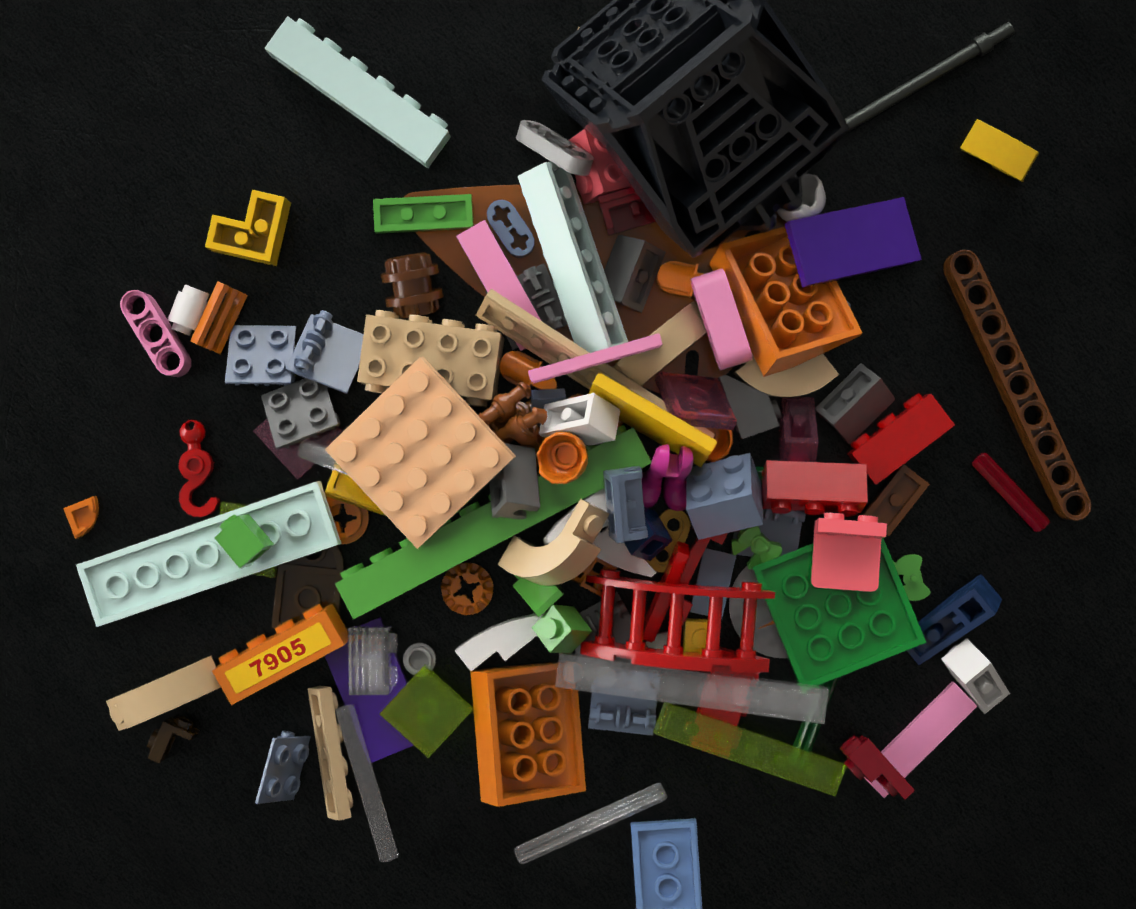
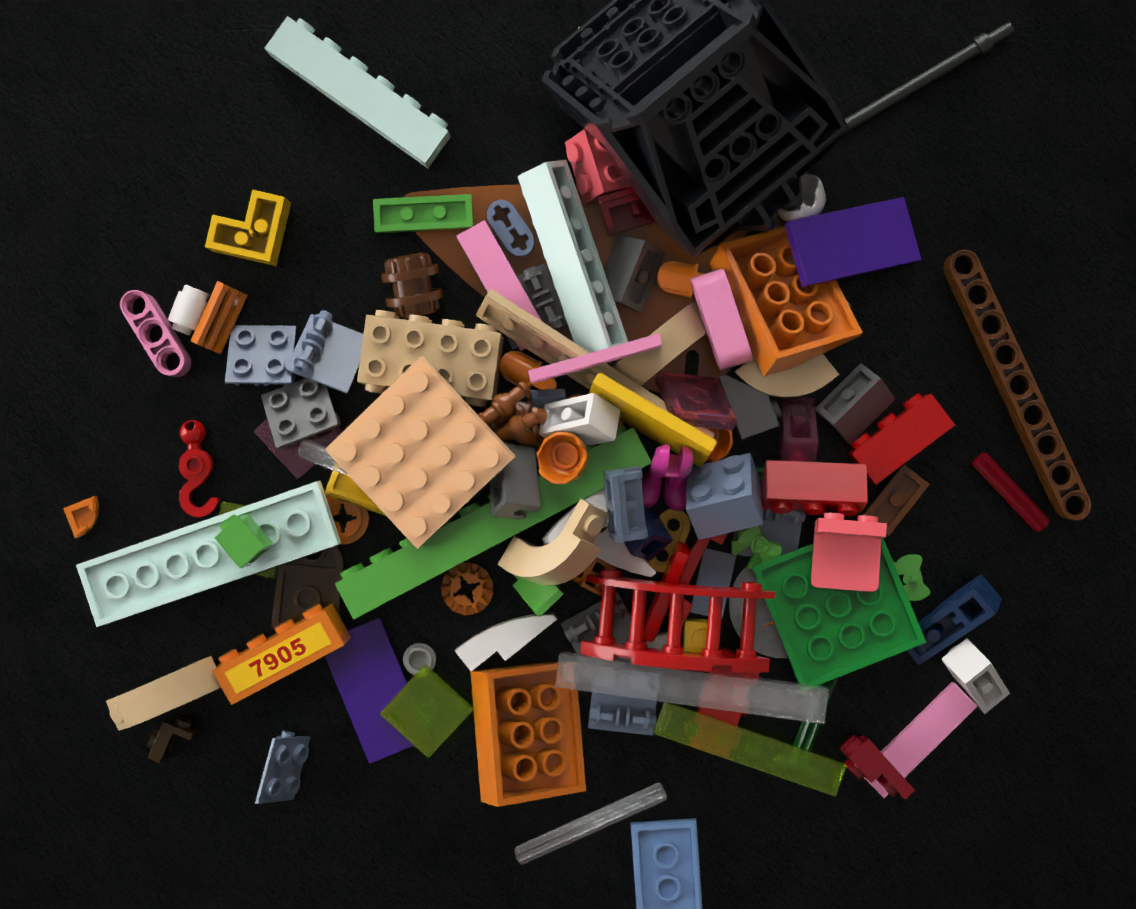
tan plate [308,686,353,821] -> none
clear axle [336,704,398,862] -> none
clear brick [348,626,398,695] -> none
light grey beam [516,120,594,176] -> none
bright green brick [531,605,592,654] -> none
yellow slope [960,119,1039,182] -> none

